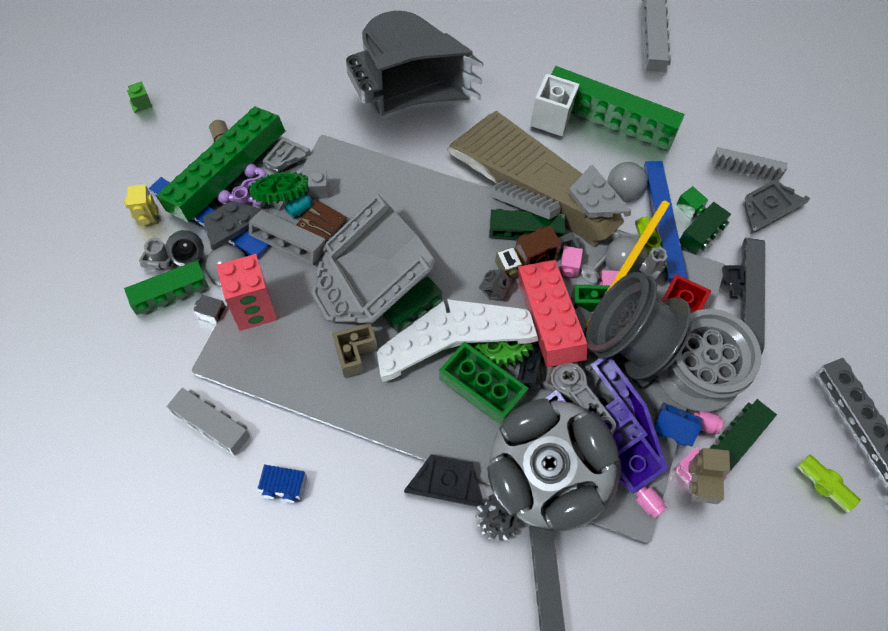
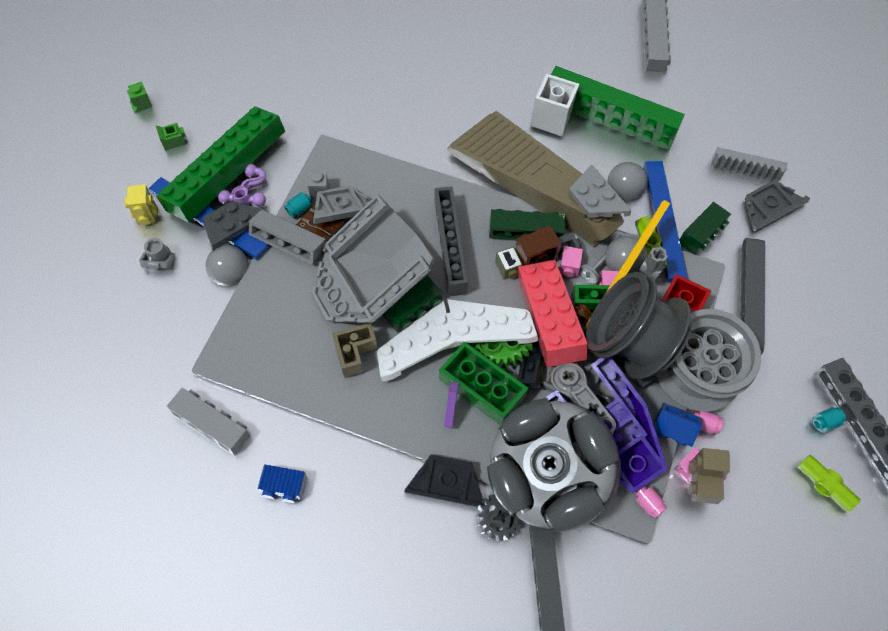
green brick [124,260,209,315] -> none
dark grey helmet [165,230,204,266] -> none
dark grey brick [194,294,226,324] -> none
dark tan brick [209,120,228,142] -> none
coral brick [216,254,277,331] -> none
green gear [249,171,308,204] -> none
light grey wing [262,137,311,172] -> none
dark grey piece [346,11,483,116] -> none
dark grey brick [479,269,513,300] -> none
light grey gear [490,181,561,219] -> none
green brick [676,186,708,219] -> none
dark green brick [709,399,777,471] -> none
black plate [722,265,745,299] -> none
none -> bright green window [155,123,186,150]
none -> light grey wing [313,186,369,224]
none -> dark grey brick [434,186,468,295]
none -> medium lavender tile [444,382,459,428]
none -> reddish brown plate [574,304,592,321]
none -> teal brick [813,407,846,433]

